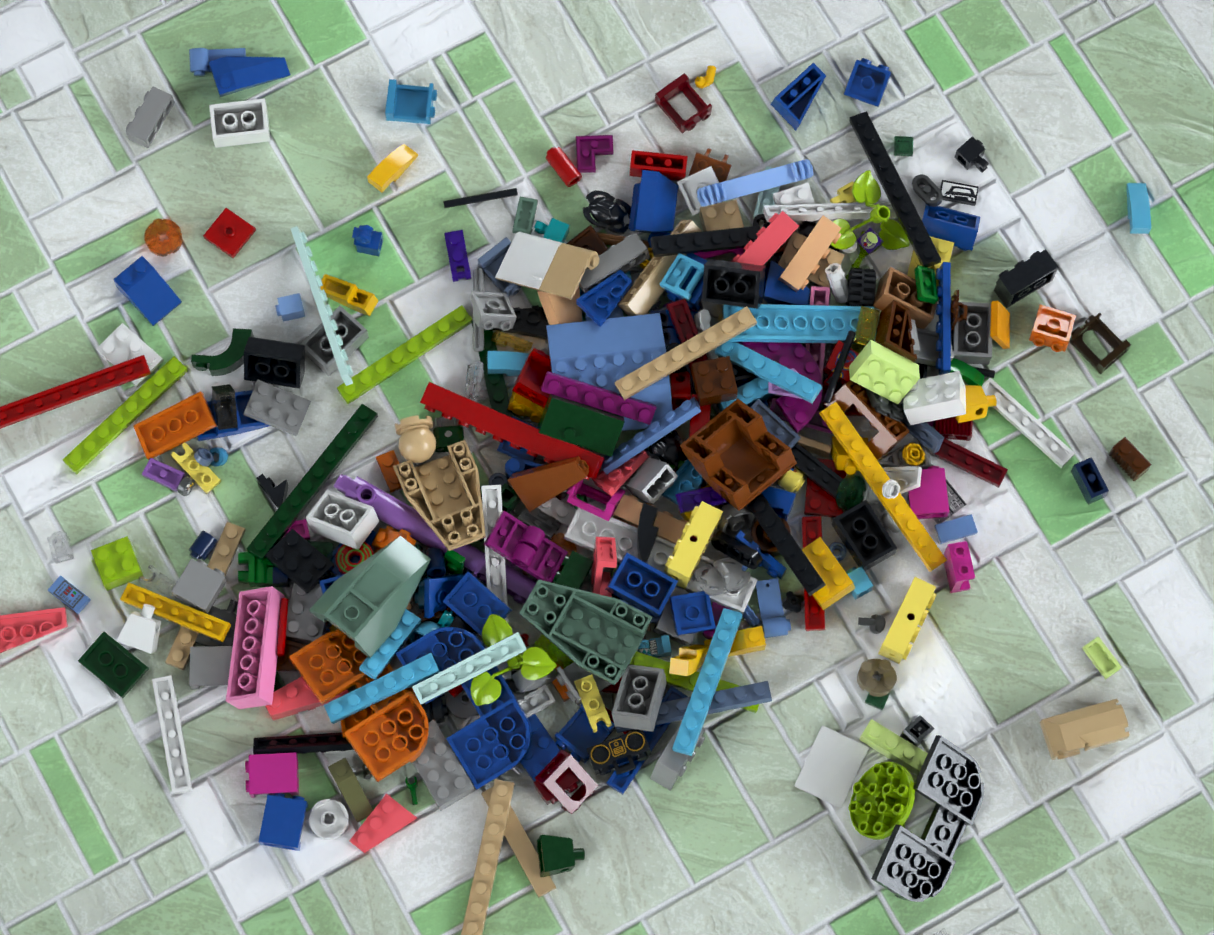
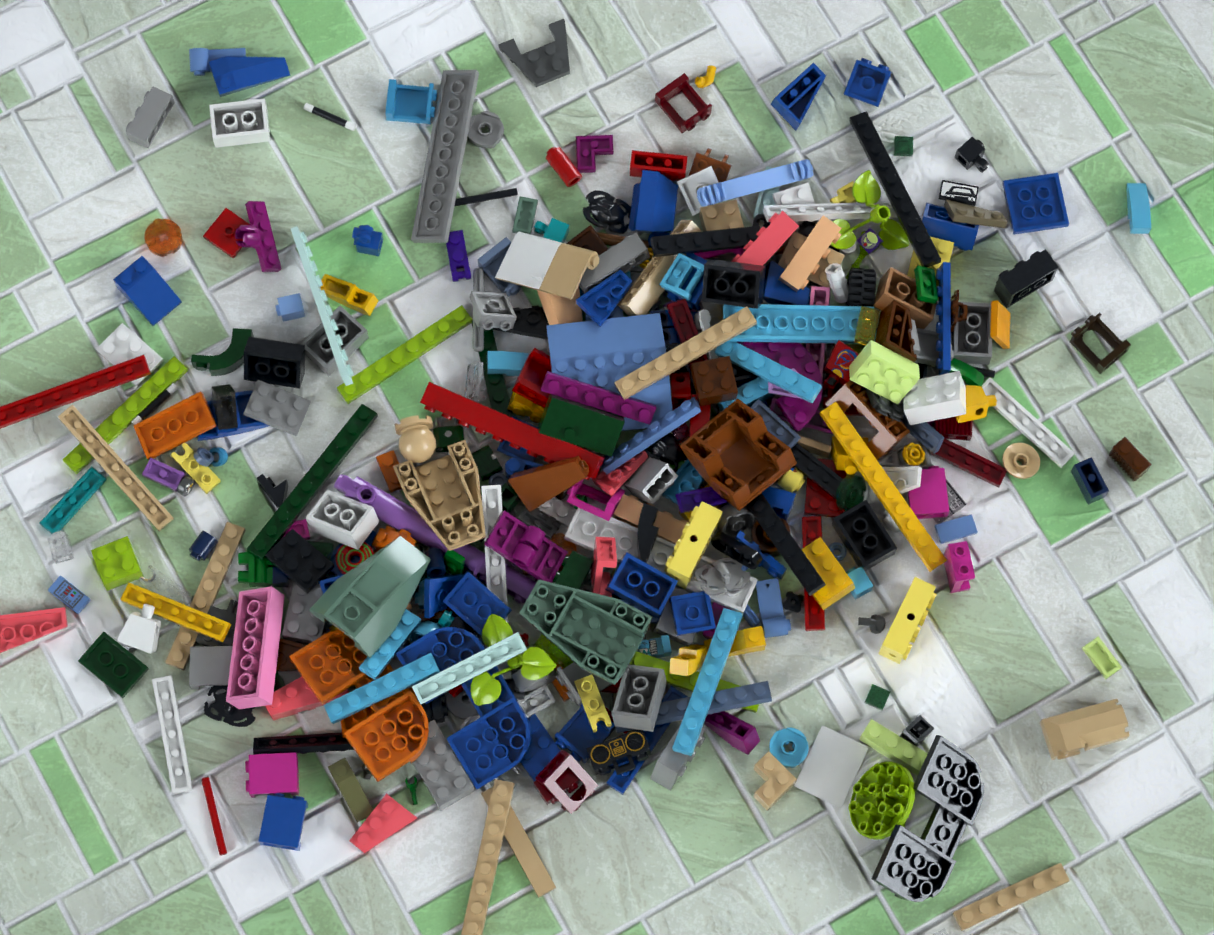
light grey brick [171,558,227,614] -> none
red bar [276,598,289,656] -> none
white plate [309,799,349,840] -> none
yellow slope [367,144,418,193] -> none
clear yellow plate [491,330,533,353] -> none
dark green torso [537,835,585,877] -> none
black bar [823,331,856,404] -> none
dark tan plate [857,659,897,697] -> none
white plate [882,479,900,499] -> none
dark grey plate [912,174,943,207] -> none
orange plate [1029,304,1076,352] -> none
none -> teal tile [40,466,107,537]
none -> tan plate [58,404,174,531]
none -> black bar [131,383,178,425]
none -> red bar [201,777,227,856]
none -> black shield [204,685,260,727]
none -> magenta plate [235,201,282,272]
none -> black bar [304,103,356,131]
none -> light grey plate [411,70,479,243]
none -> light grey plate [468,111,504,149]
none -> dark green piece [471,445,503,481]
none -> dark grey wing [498,19,570,87]
none -> clear pink plate [672,422,689,439]
none -> magenta slope [704,711,760,755]
none -> tan brick [754,751,797,811]
none -> medium azure plate [769,727,809,768]
none -> dark tan wing [944,199,1008,228]
none -> tan plate [953,863,1070,931]
none -> blue plate [1002,173,1069,235]
none -> tan dish [1002,442,1040,479]

